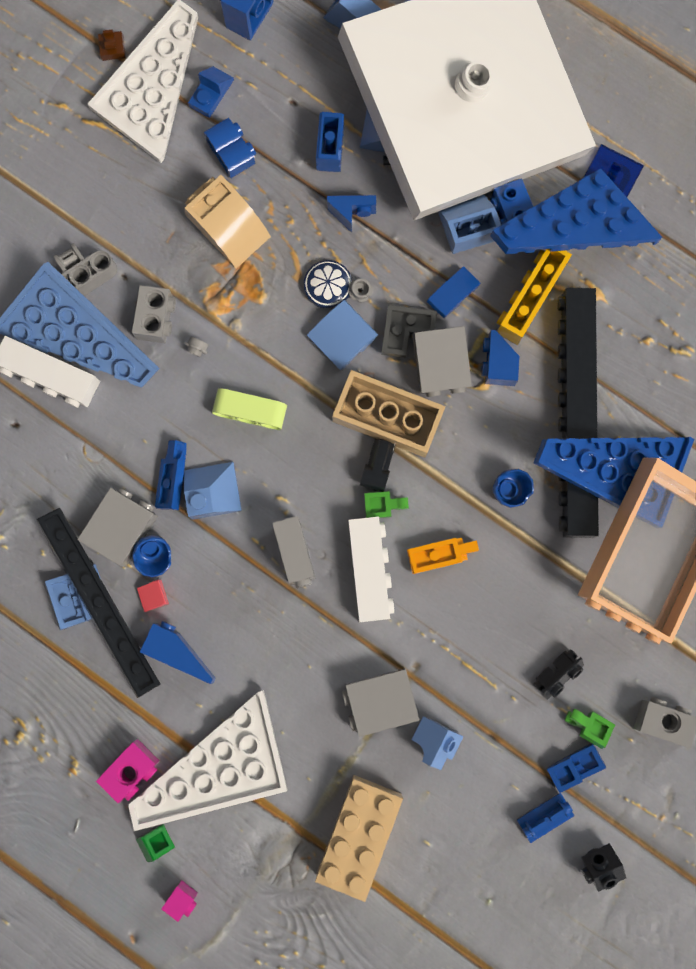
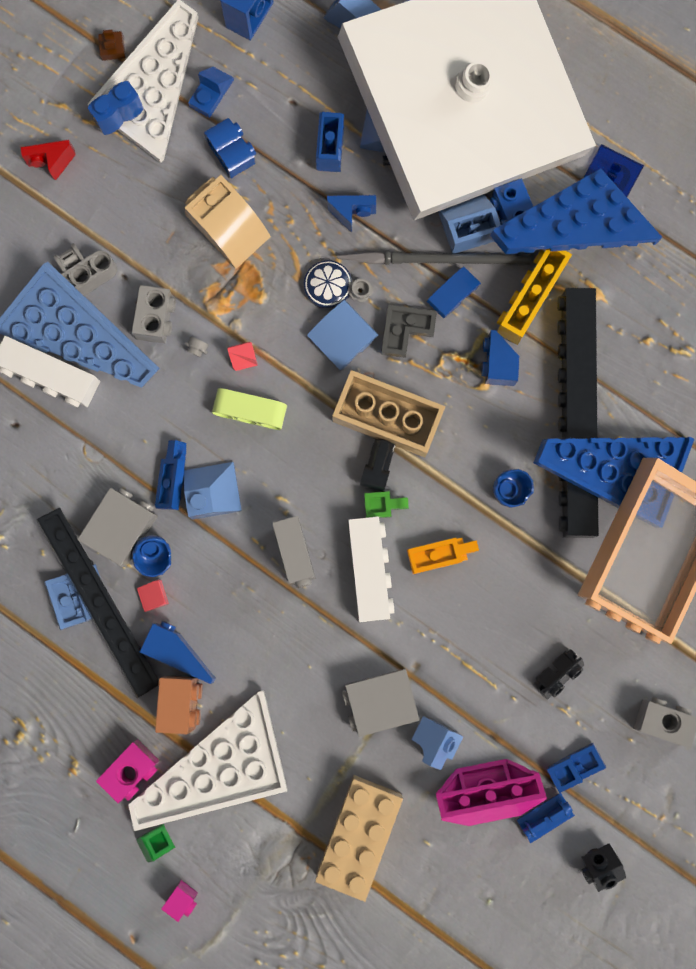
light grey brick [412,326,472,397] -> none
bright green plate [564,709,615,749] -> none
none -> red slope [21,140,76,180]
none -> blue brick [88,81,144,135]
none -> nougat brick [155,675,203,734]
none -> coral slope [227,342,258,371]
none -> dark grey piece [337,250,531,265]
none -> dark pink wedge [436,759,547,826]

